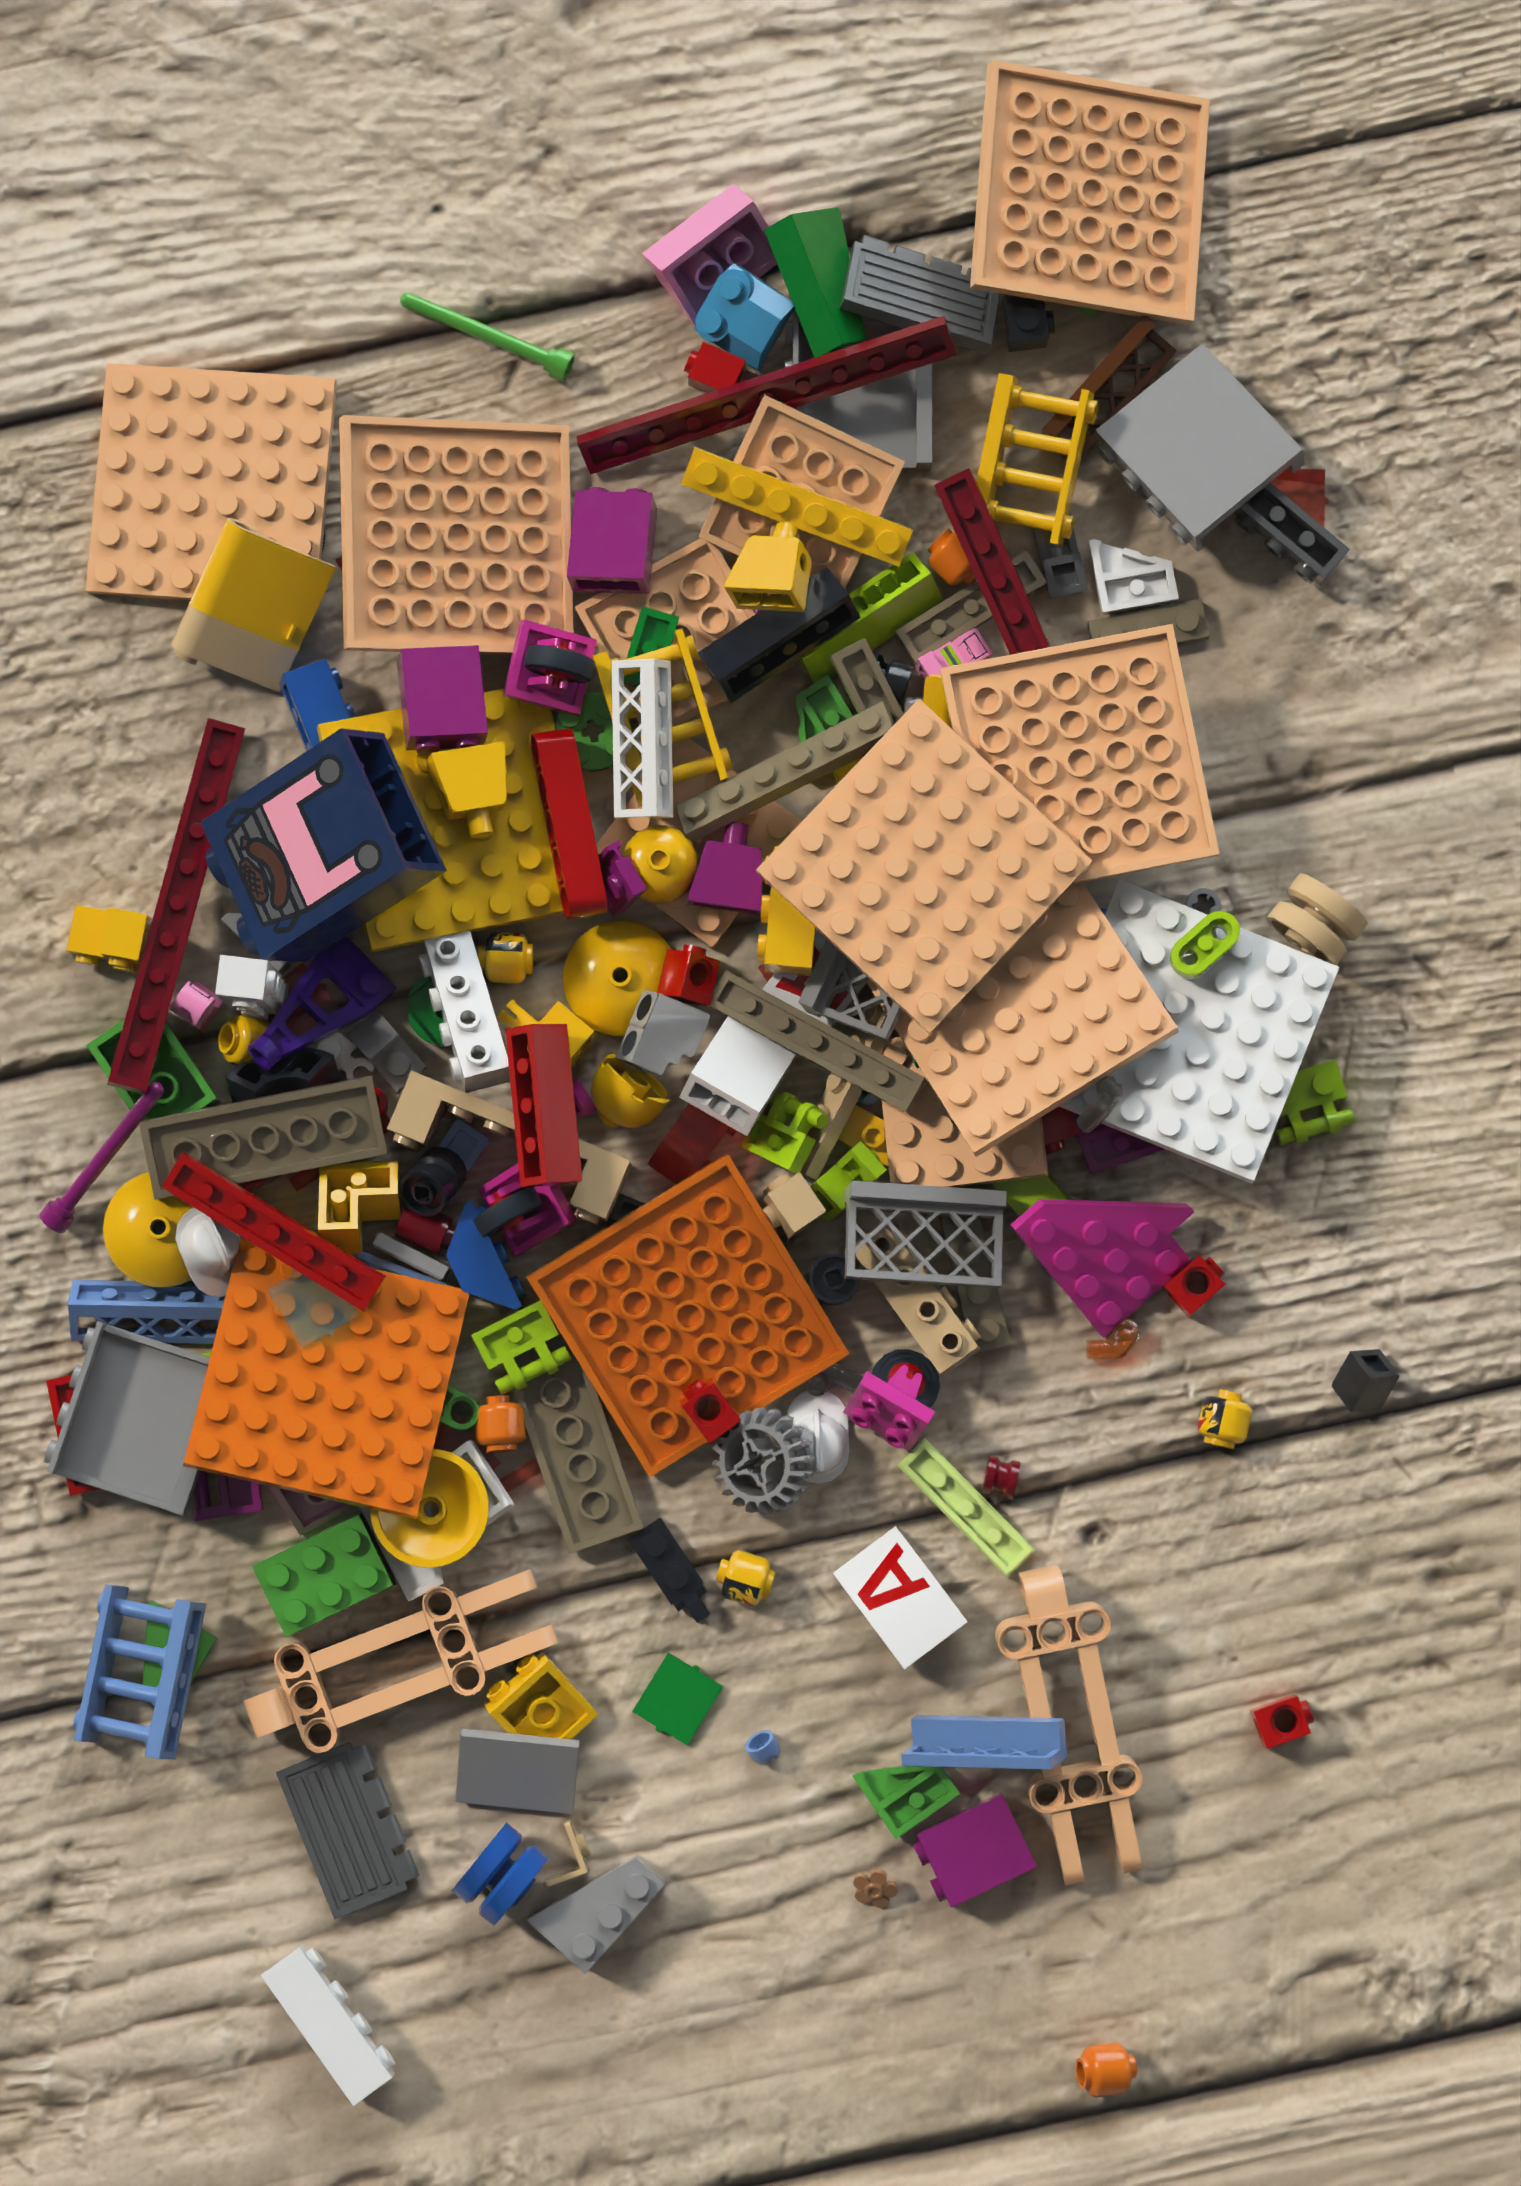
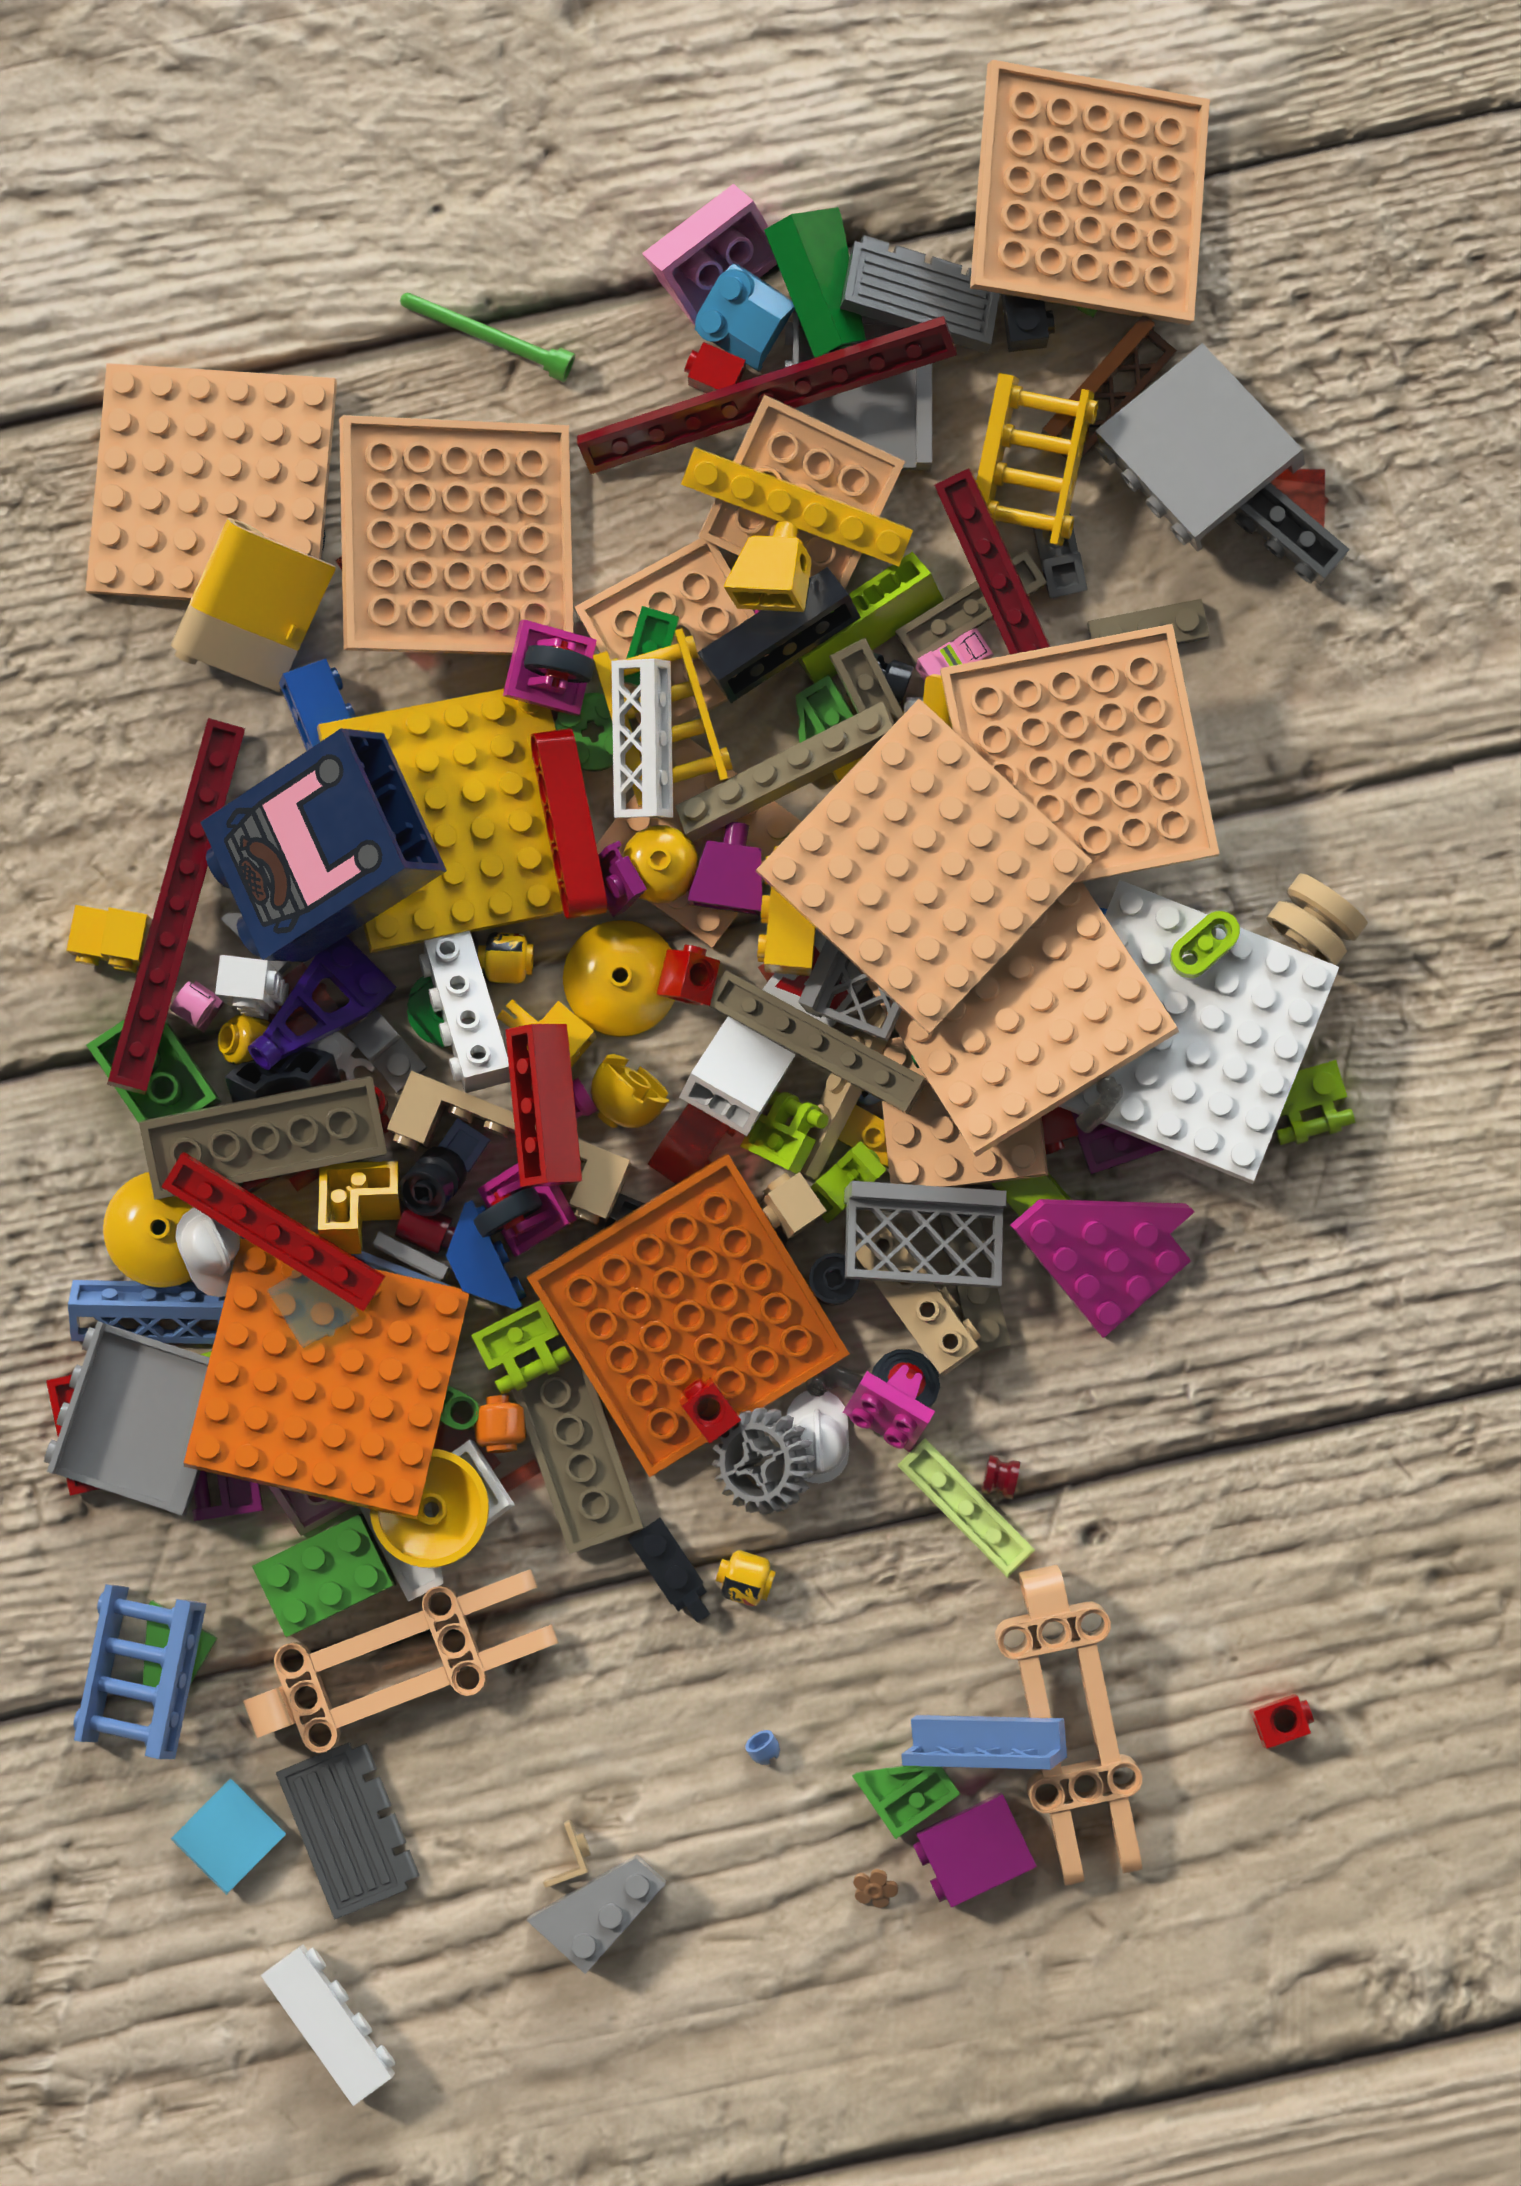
magenta piece [39,1082,164,1233] -> none
magenta brick [397,645,488,754] -> none
yellow torso [426,741,507,838] -> none
blue wheel [451,1822,550,1926] -> none
light grey tile [456,1728,580,1814] -> none
yellow plate [484,1651,599,1739] -> none
magenta brick [567,487,658,594] -> none
light grey piece [615,989,710,1075] -> none
green piece [632,1653,723,1745] -> none
white slope [833,1526,967,1669] -> none
orange head [927,528,976,586] -> none
orange head [1075,2042,1137,2098] -> none
clear orange arm [1086,1319,1140,1359] -> none
white wing [1088,539,1179,615] -> none
red brick [1161,1255,1226,1317] -> none
light grey bush [1185,888,1221,914] -> none
yellow head [1197,1389,1252,1449] -> none
black panel [1332,1349,1400,1412] -> none
none -> medium azure slope [171,1778,286,1895]

